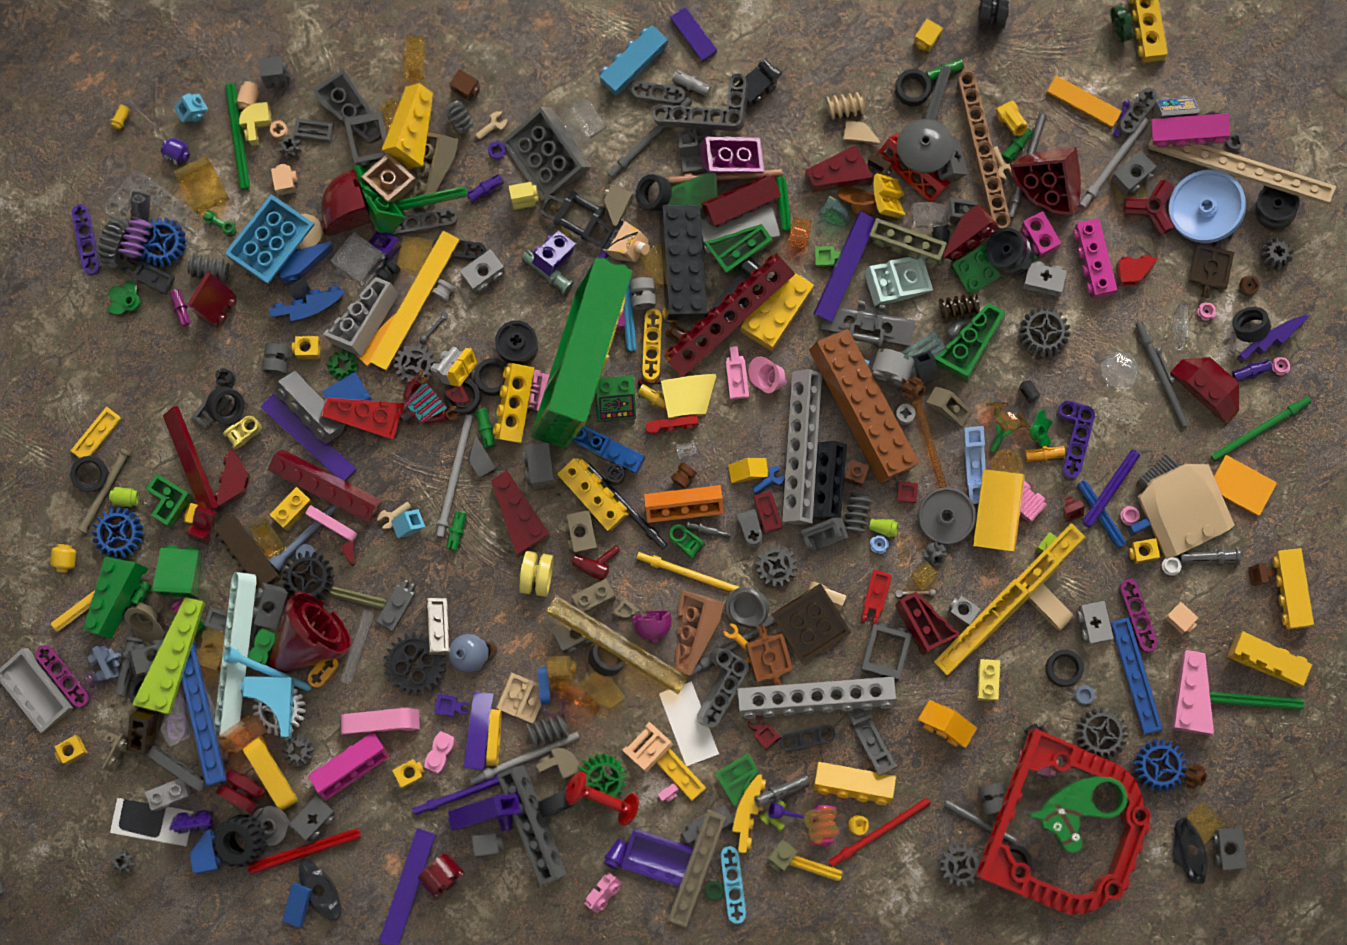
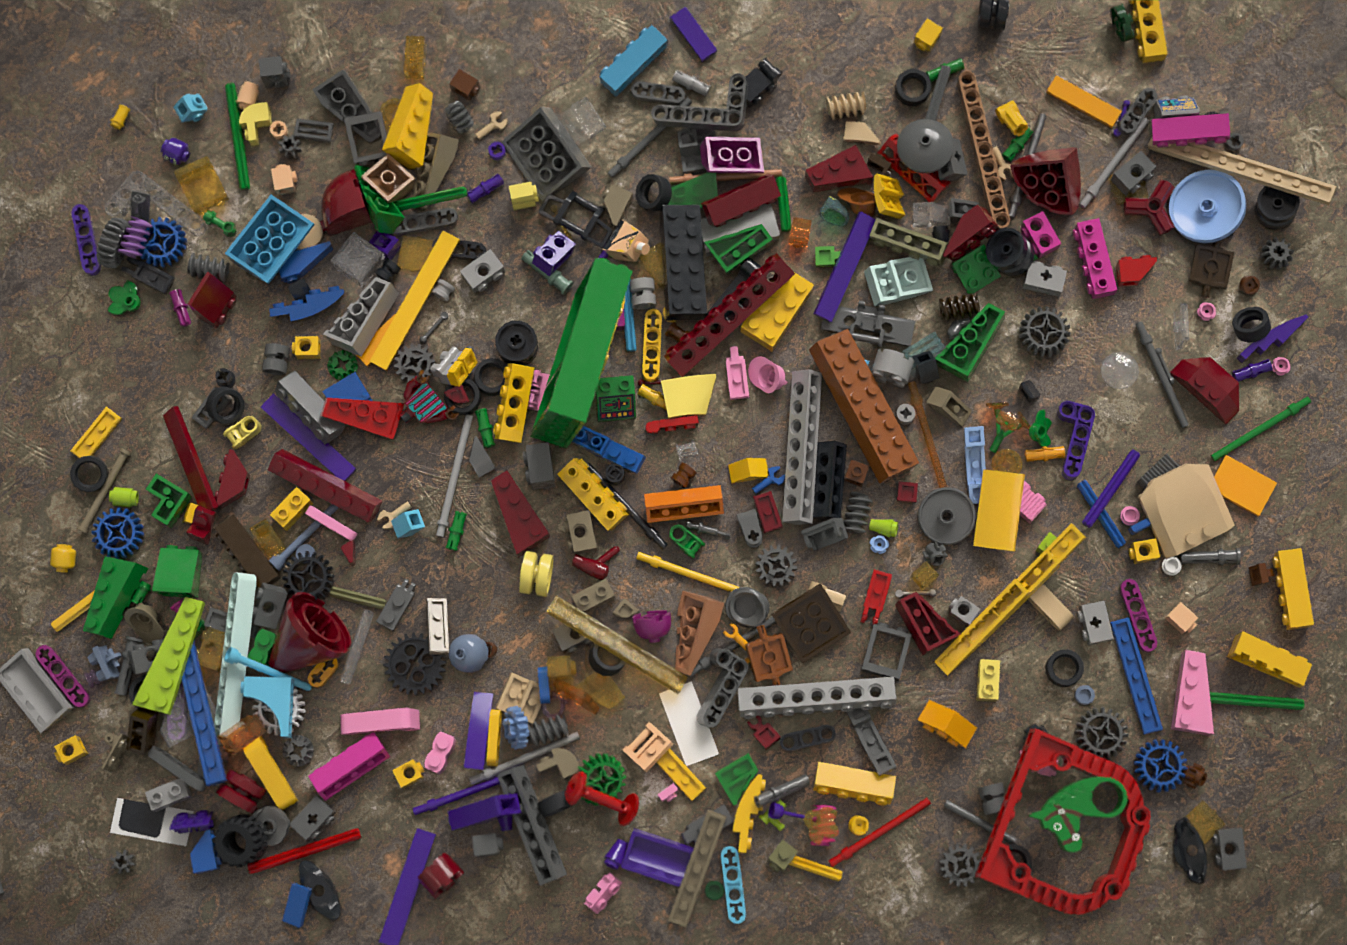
dark purple plate [434,694,470,717] -> none
reddish brown gear [901,376,925,402] -> none
dark red tile [1063,496,1084,522] -> none
none -> medium blue gear [503,706,529,749]

